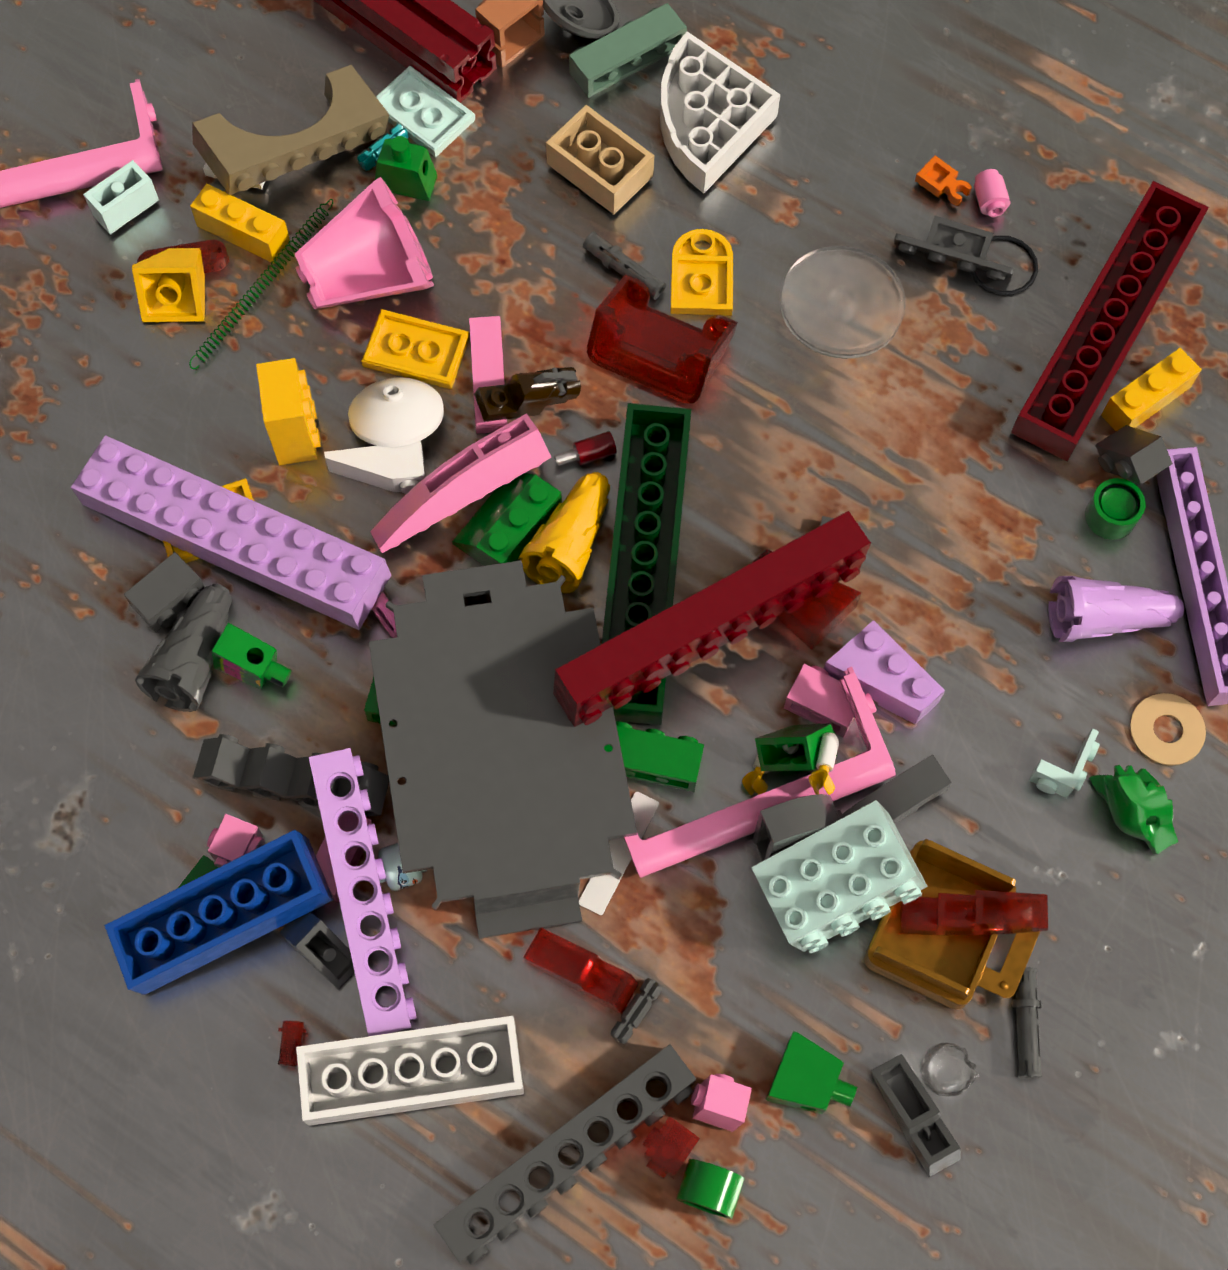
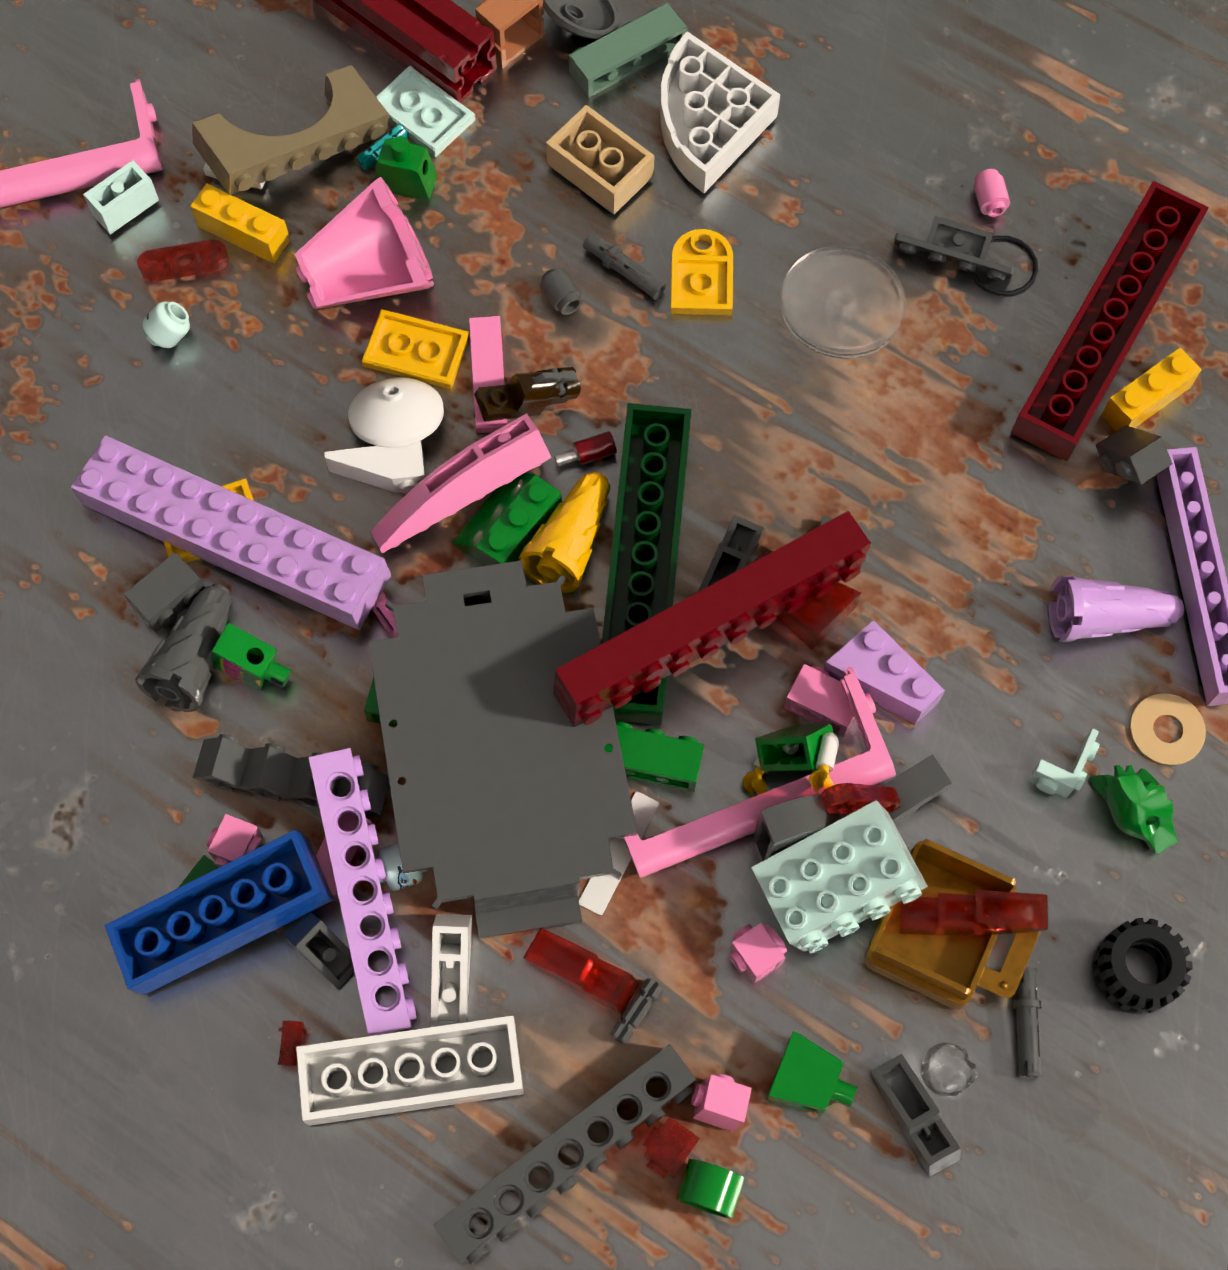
yellow slope [132,248,205,322] -> none
green piece [189,199,333,369] -> none
yellow brick [256,358,321,466] -> none
clear red windscreen [587,274,738,404] -> none
orange plate [915,155,972,206] -> none
green piece [1085,478,1146,540] -> none
none -> light aqua head [142,301,190,348]
none -> white slope [431,914,472,1027]
none -> dark grey brick [540,268,583,315]
none -> dark grey slope [698,515,765,592]
none -> bright pink brick [729,923,787,983]
none -> clear red beam [821,783,902,814]
none -> black tyre [1093,918,1193,1014]

